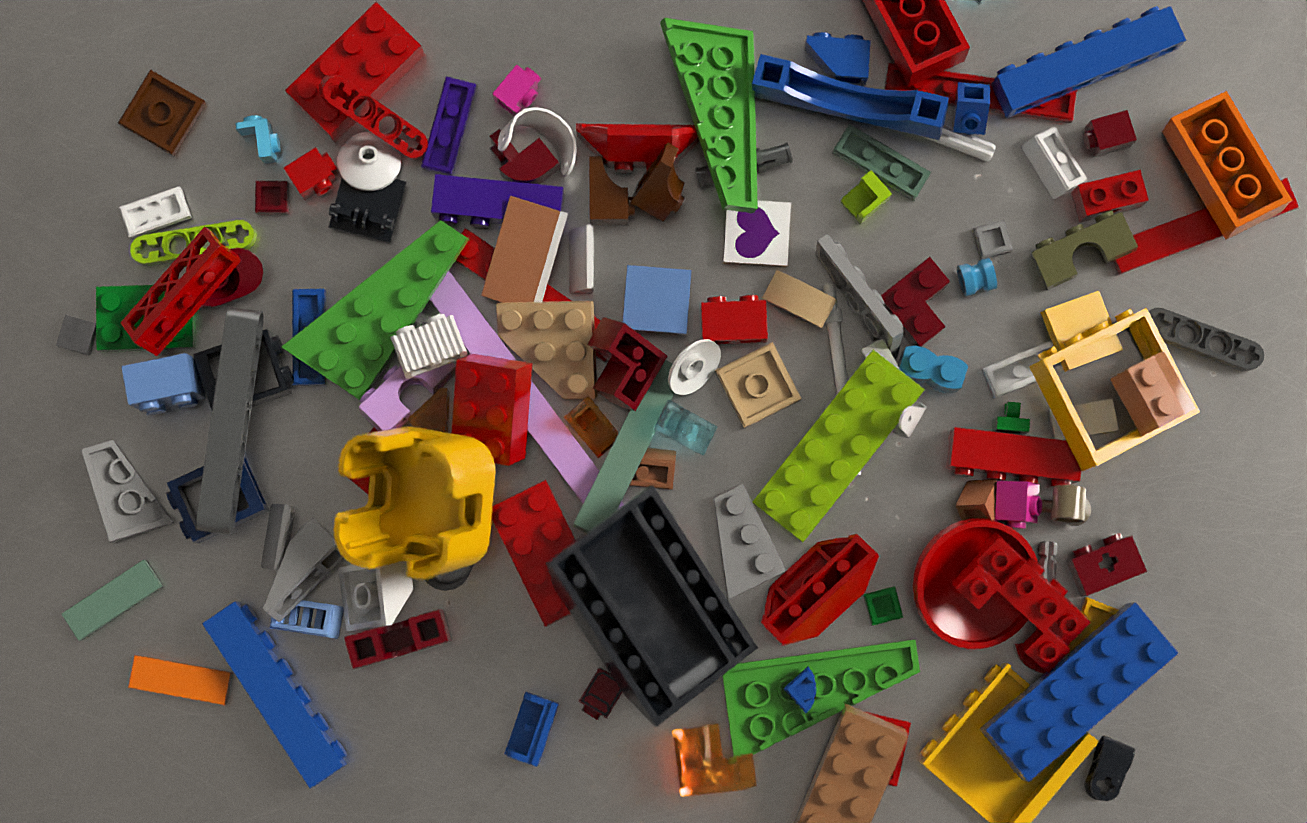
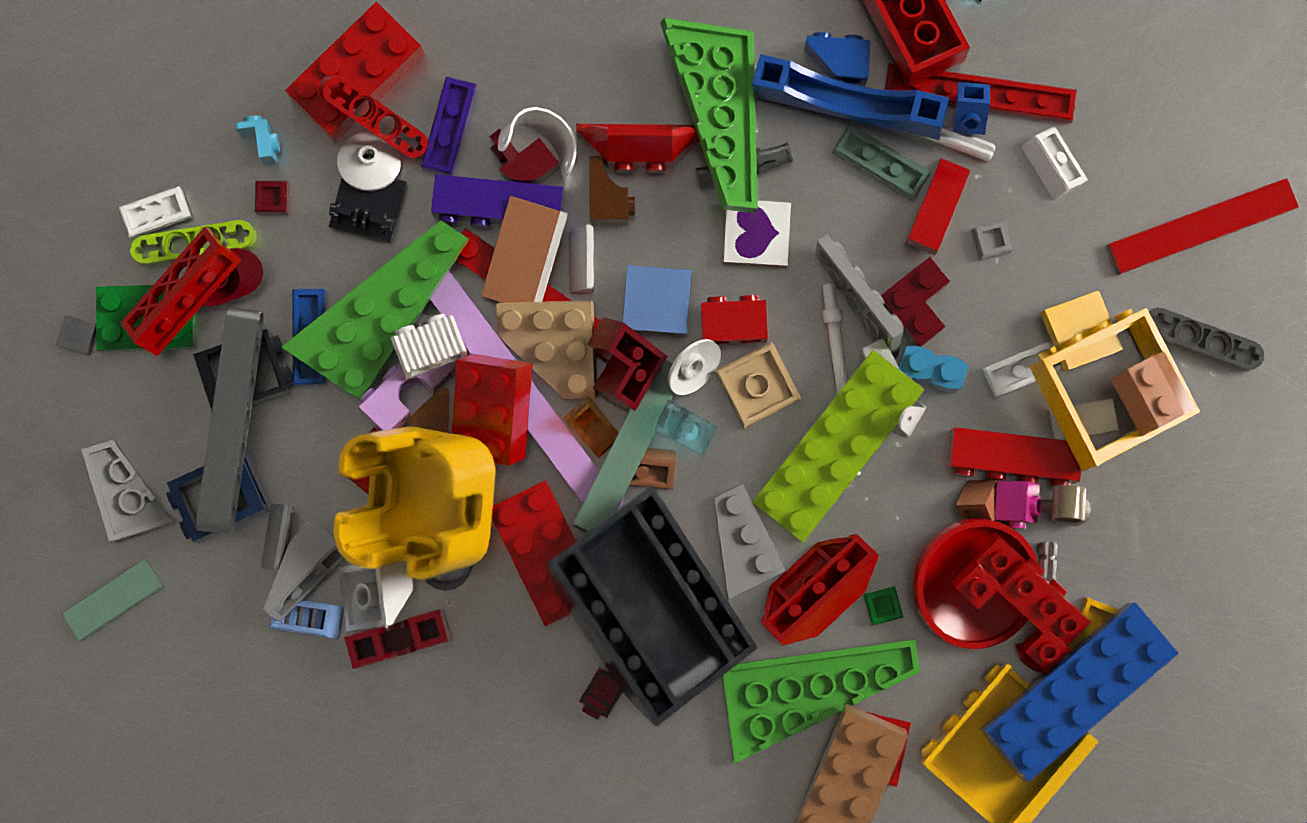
reddish brown tile [118,69,207,157] -> none
medium blue brick [121,353,206,415] -> none
orange tile [128,655,233,705] -> none
blue brick [202,601,347,788] -> none
red brick [284,147,337,200] -> none
dark pink brick [492,64,541,117] -> none
blue hinge [504,692,560,767] -> none
reddish brown arch [631,142,685,222] -> none
clear orange brick [672,723,757,797] -> none
tan slope [762,270,837,328] -> none
blue tile [783,667,816,713] -> none
lime panel [841,170,892,225] -> none
dark azure wheel [957,258,997,297] -> none
blue brick [991,6,1186,119] -> none
green tile [992,402,1030,435] -> none
olive arch [1031,210,1138,290] -> none
dark red brick [1066,533,1147,597] -> none
red brick [1071,169,1149,223] -> none
dark red brick [1083,110,1137,157] -> none
black piece [1084,735,1135,801] -> none
orange brick [1162,91,1292,240] -> none
none -> red slope [905,158,970,255]

